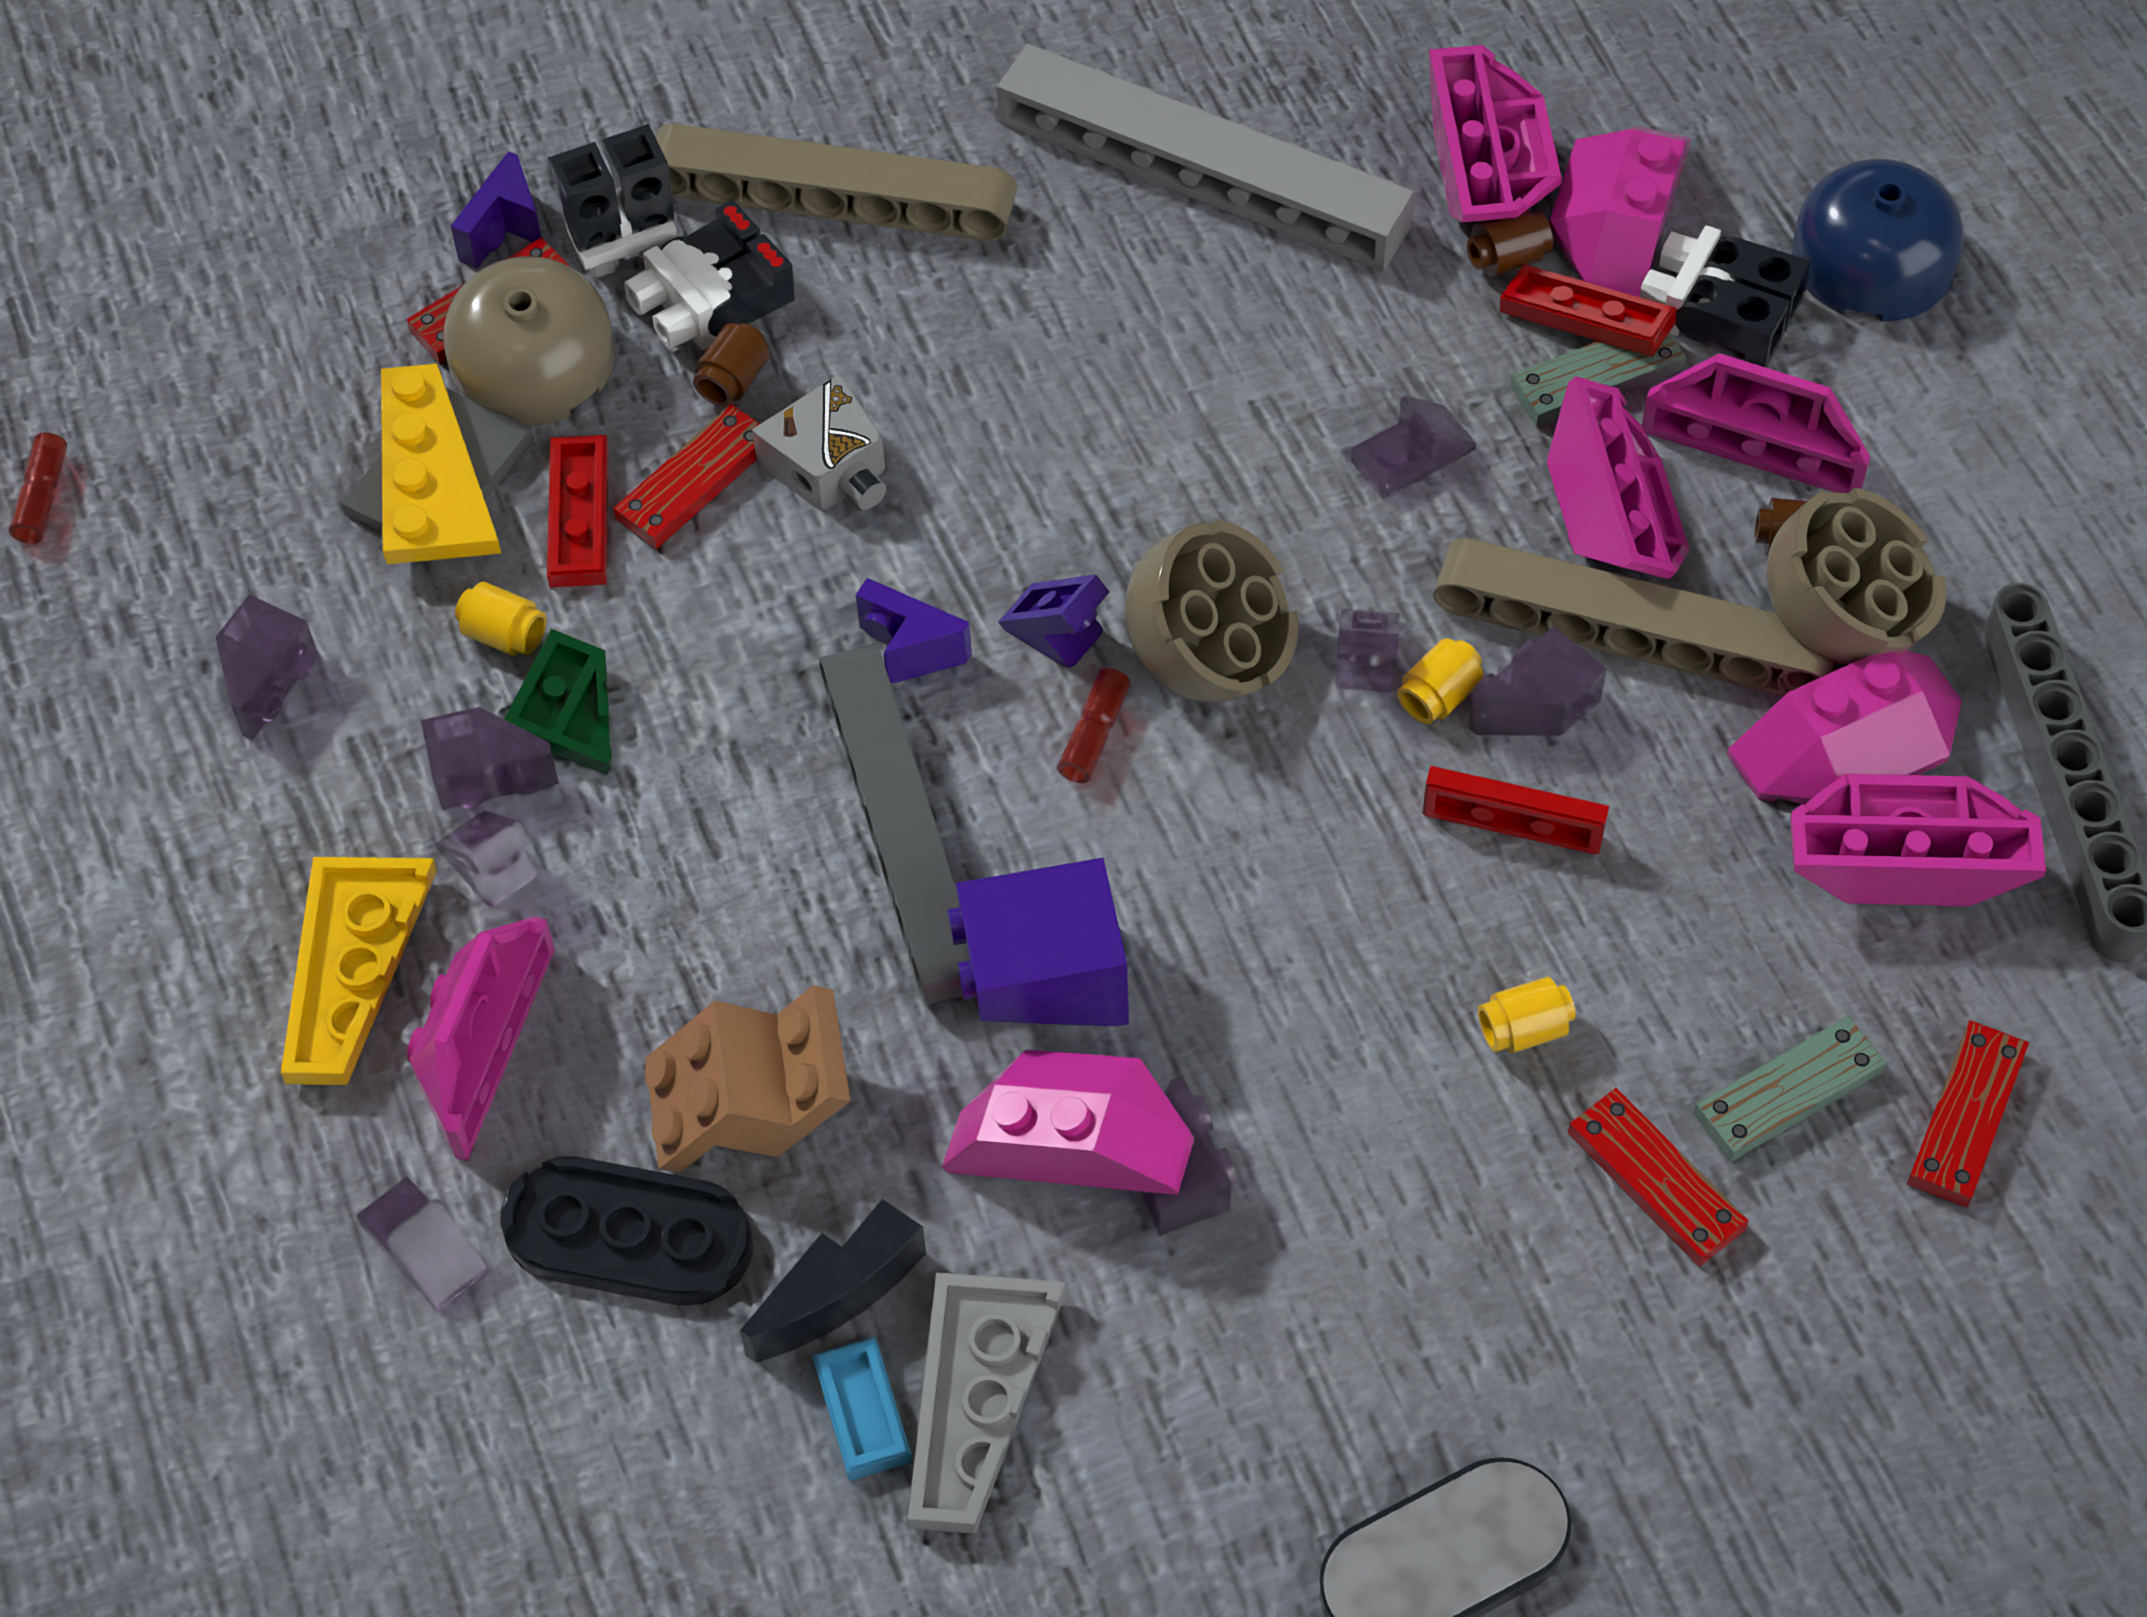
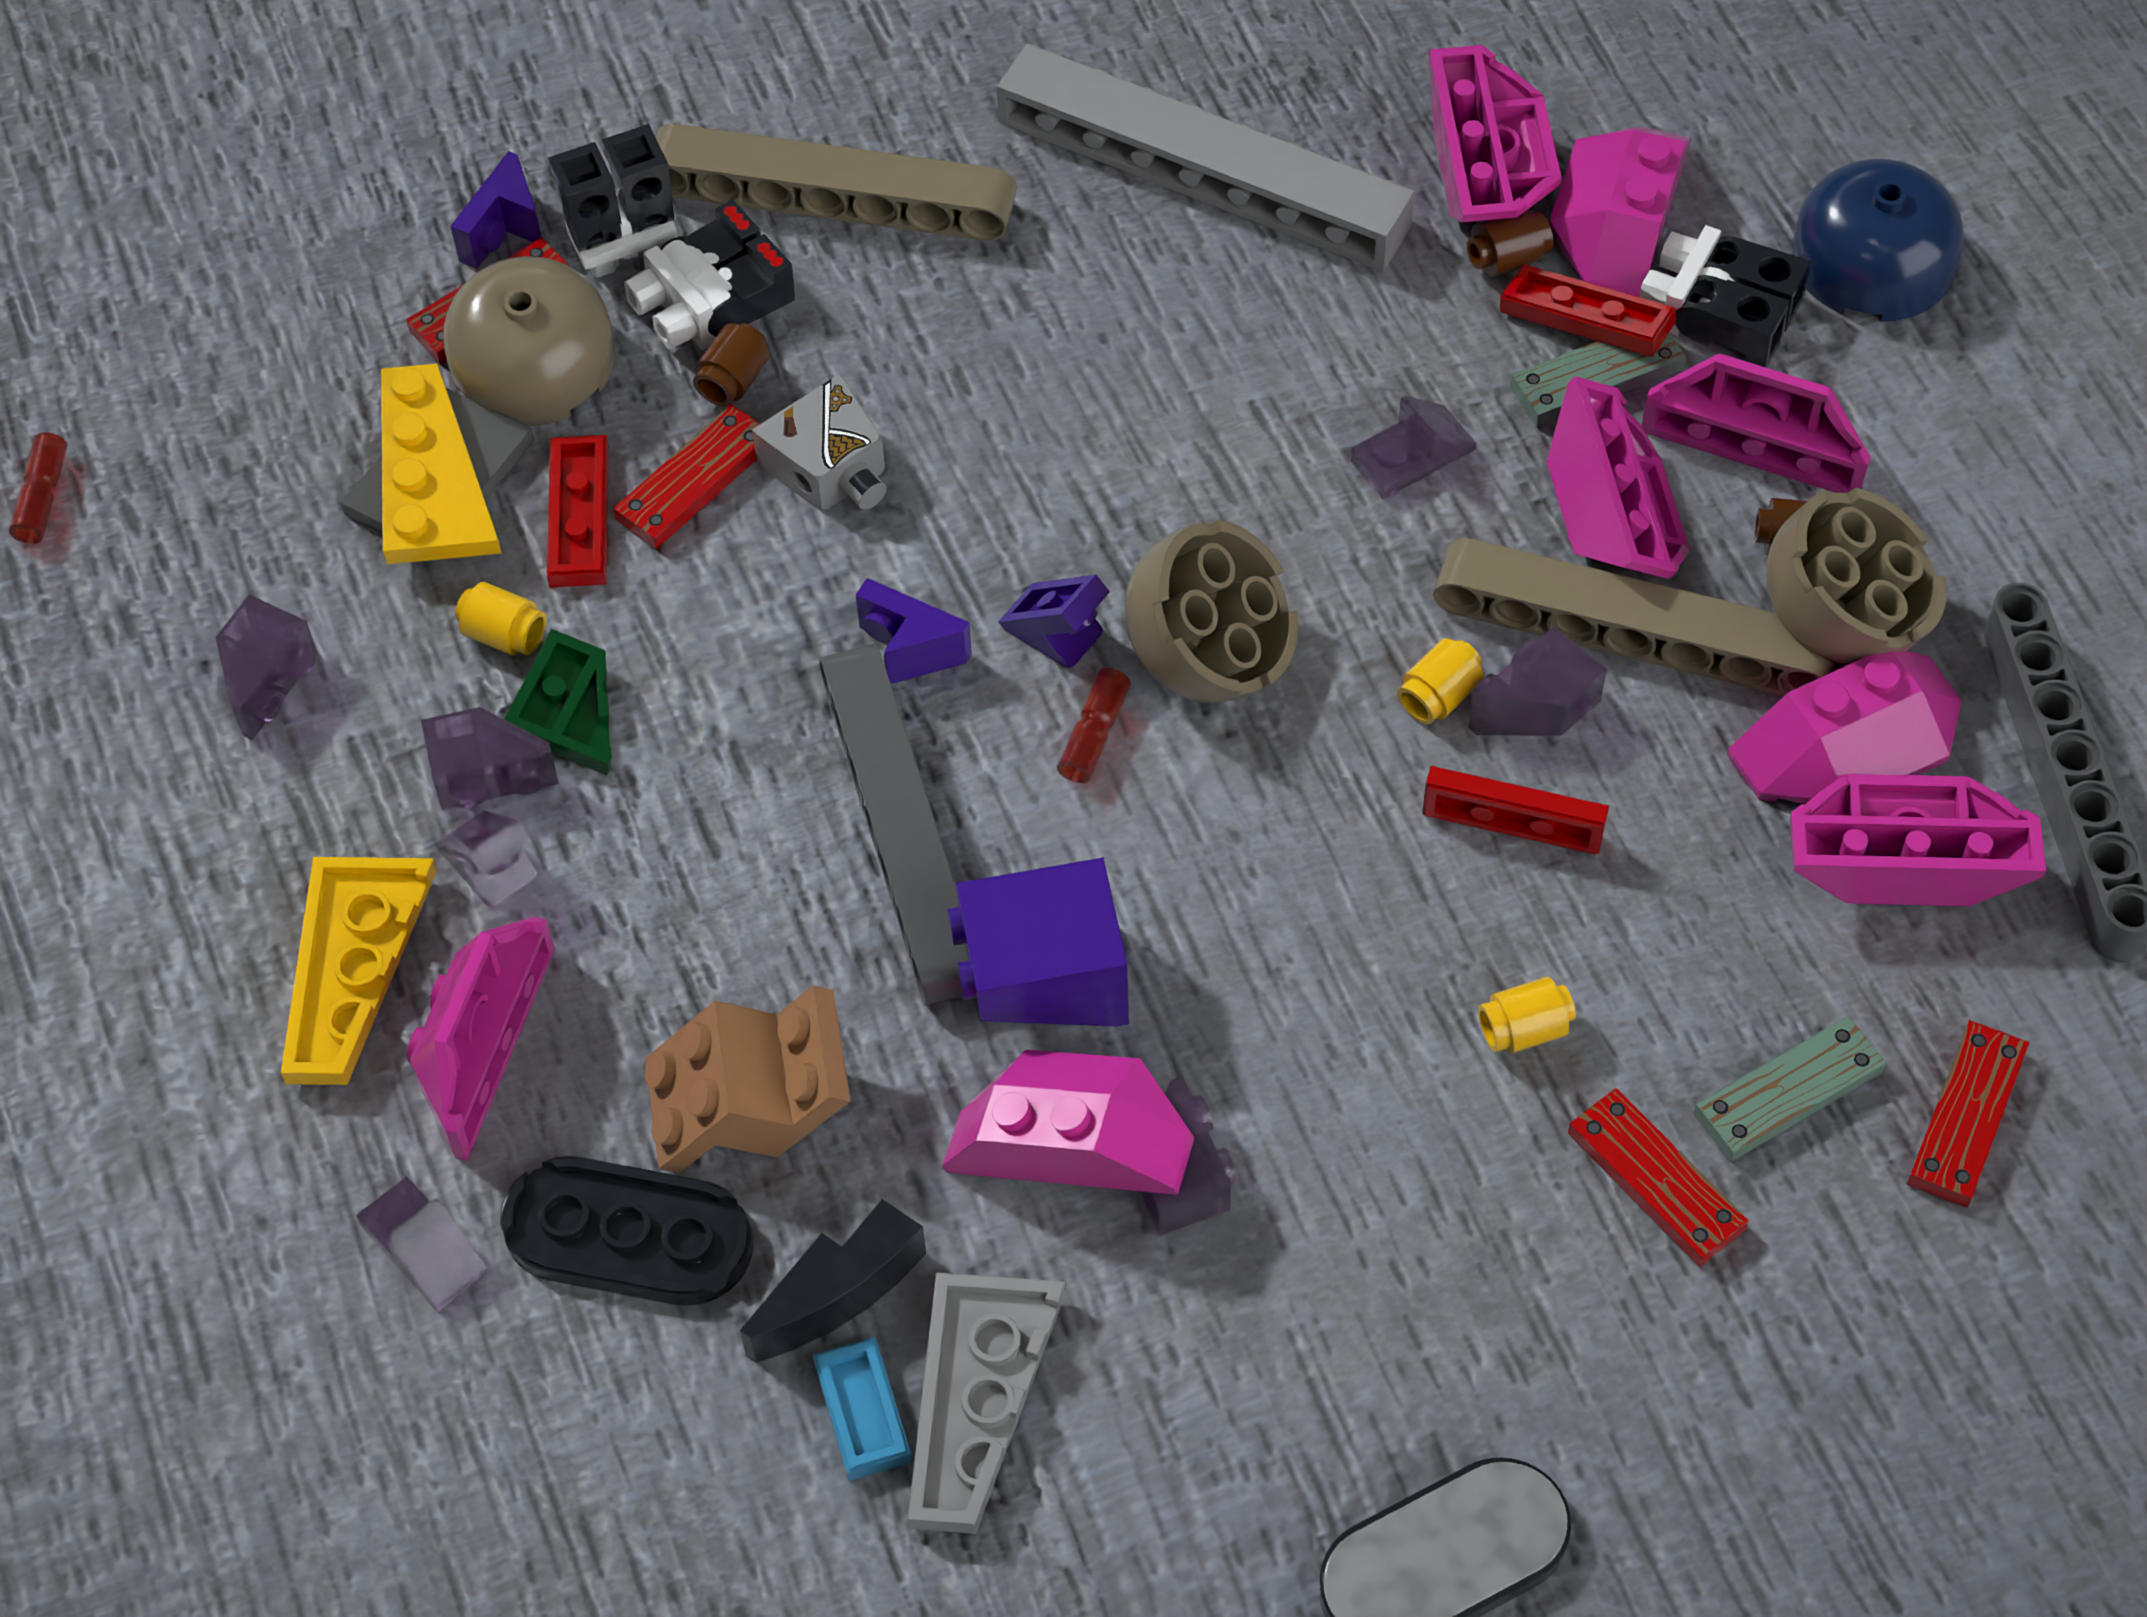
clear purple slope [1335,609,1400,692] -> none

